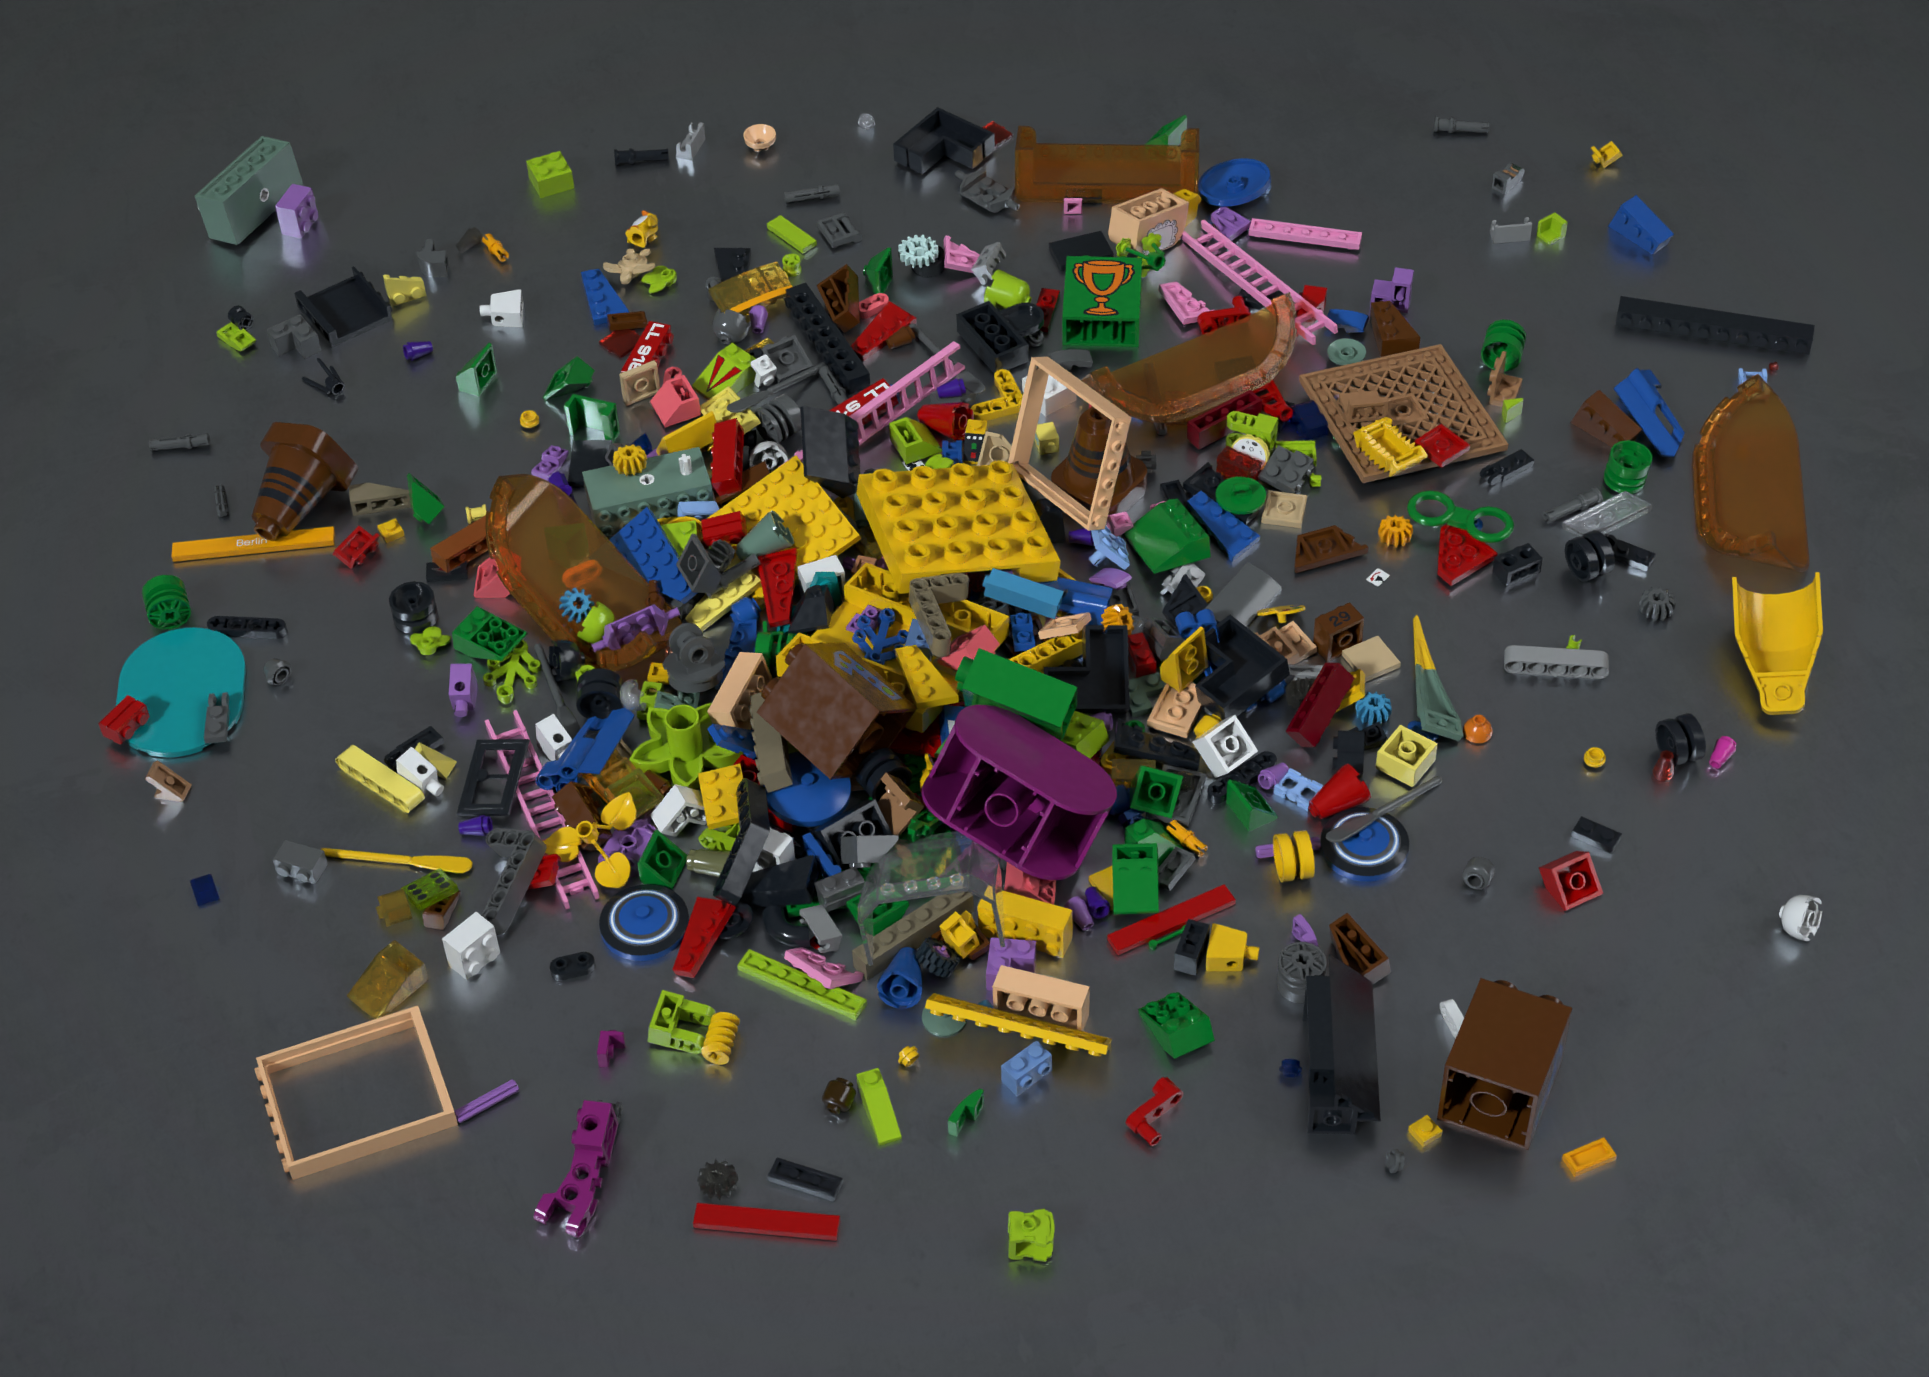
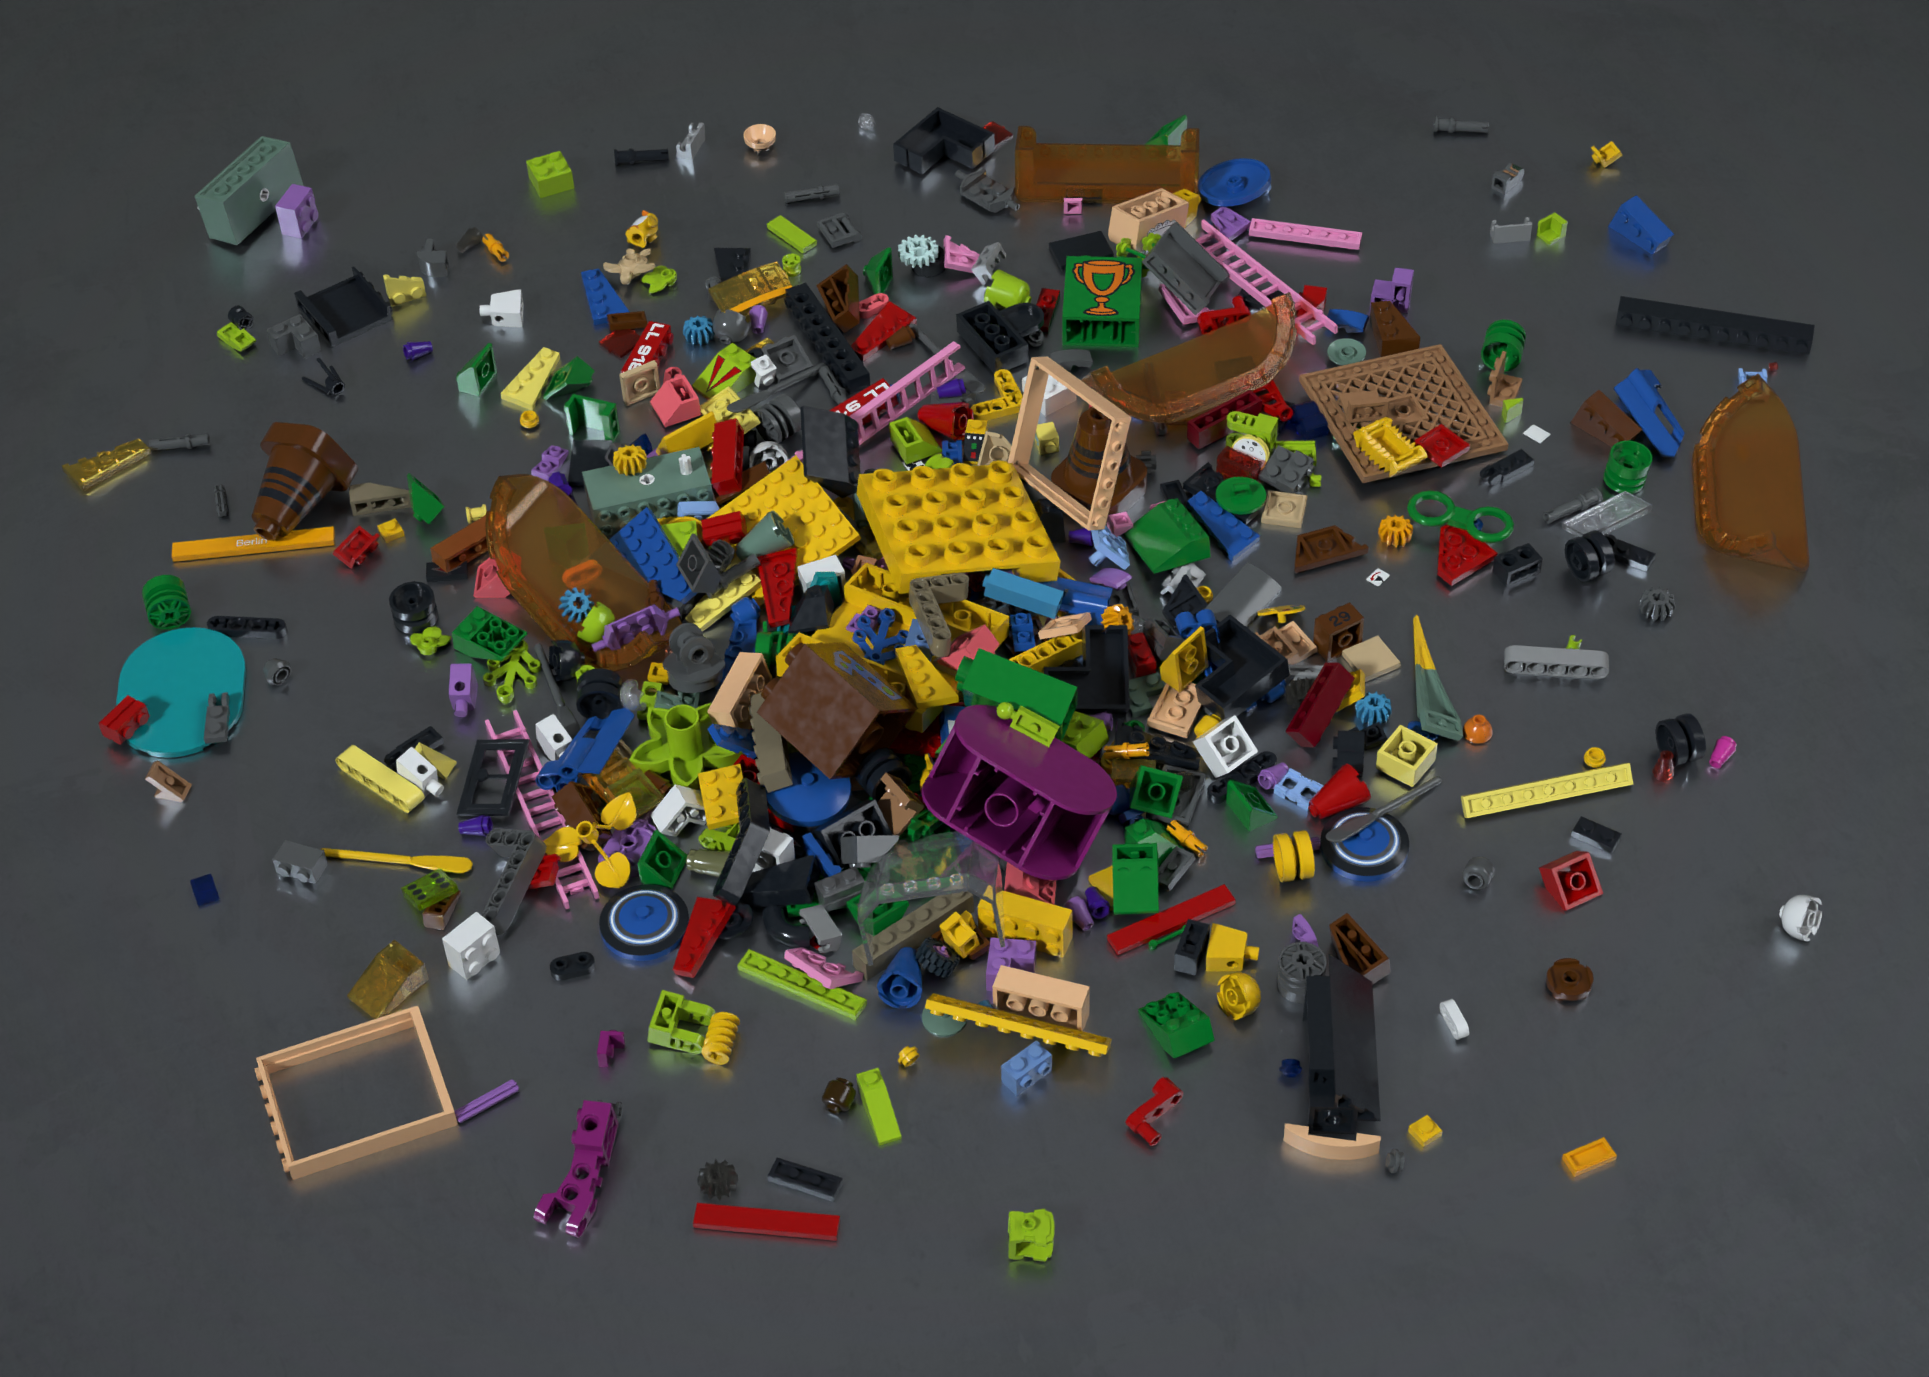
clear yellow brick [376,889,412,927] -> none
green slope [948,1088,984,1137] -> none
reddish brown brick [1437,978,1573,1150] -> none
yellow windscreen [1732,572,1823,715] -> none
none -> clear yellow wing [61,439,151,491]
none -> light yellow wing [500,347,560,411]
none -> dark azure gear [683,315,715,346]
none -> lime plate [996,702,1060,747]
none -> light orange pin [1104,742,1149,760]
none -> dark grey panel [1142,221,1229,315]
none -> yellow cylinder [1217,972,1261,1020]
none -> light nougat slope [1283,1123,1381,1160]
none -> light yellow plate [1461,763,1633,818]
none -> white sticker [1523,424,1551,443]
none -> reddish brown plate [1546,958,1594,1001]

